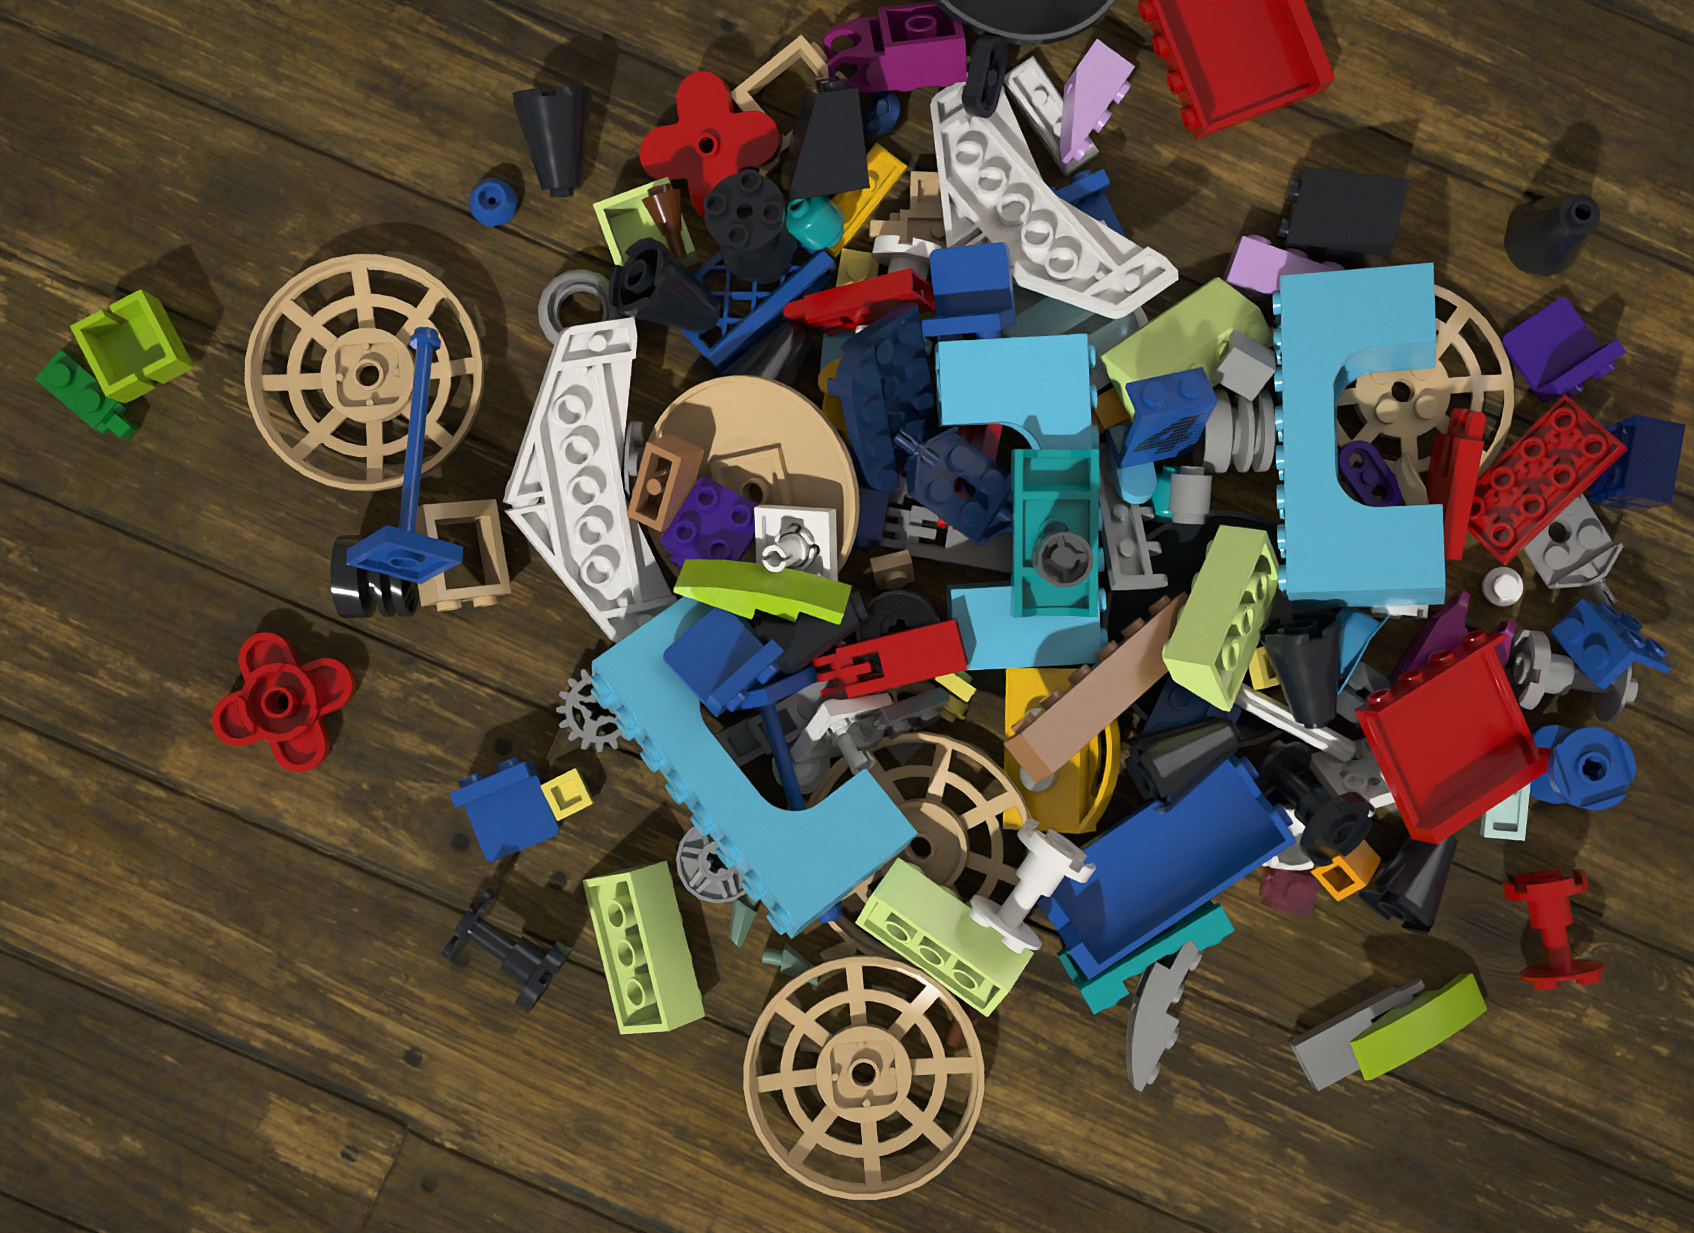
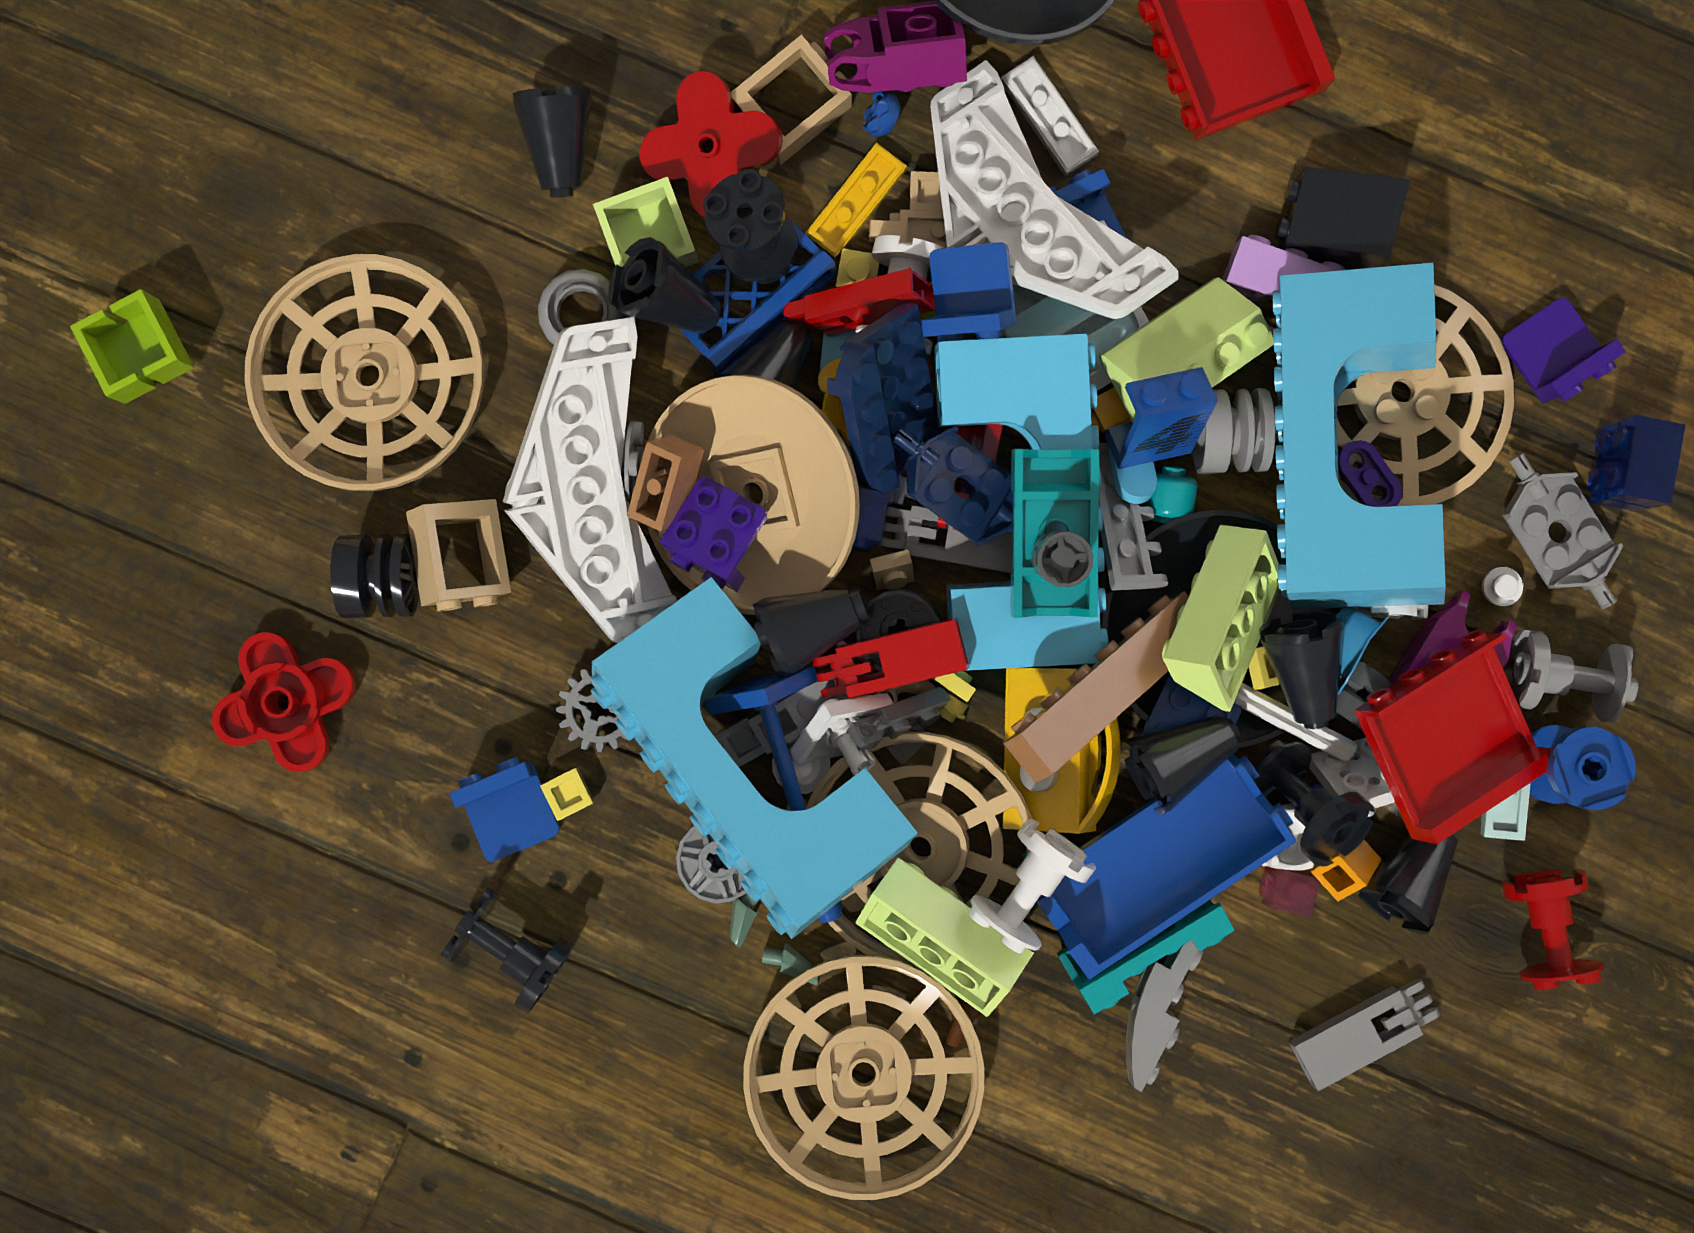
green hinge [35,349,140,441] -> none
blue tile [346,327,463,584] -> none
blue plate [469,178,518,227] -> none
yellowish green slope [583,860,705,1034] -> none
reddish brown cone [641,183,687,260] -> none
blue bracket [663,607,784,718] -> none
lime slope [673,559,852,625] -> none
white plate [754,504,838,581] -> none
black slope [778,76,870,201] -> none
teal head [786,195,844,251] -> none
black plate [962,35,1008,118] -> none
lavender slope [1058,39,1135,170] -> none
light grey brick [1169,466,1212,524] -> none
light grey panel [1212,330,1276,401] -> none
lime slope [1350,973,1487,1080] -> none
tan piece [1394,452,1430,506] -> none
red hinge [1425,407,1486,560] -> none
red tile [1467,394,1628,566] -> none
black cone [1504,194,1600,277] -> none
blue bracket [1549,598,1672,689] -> none

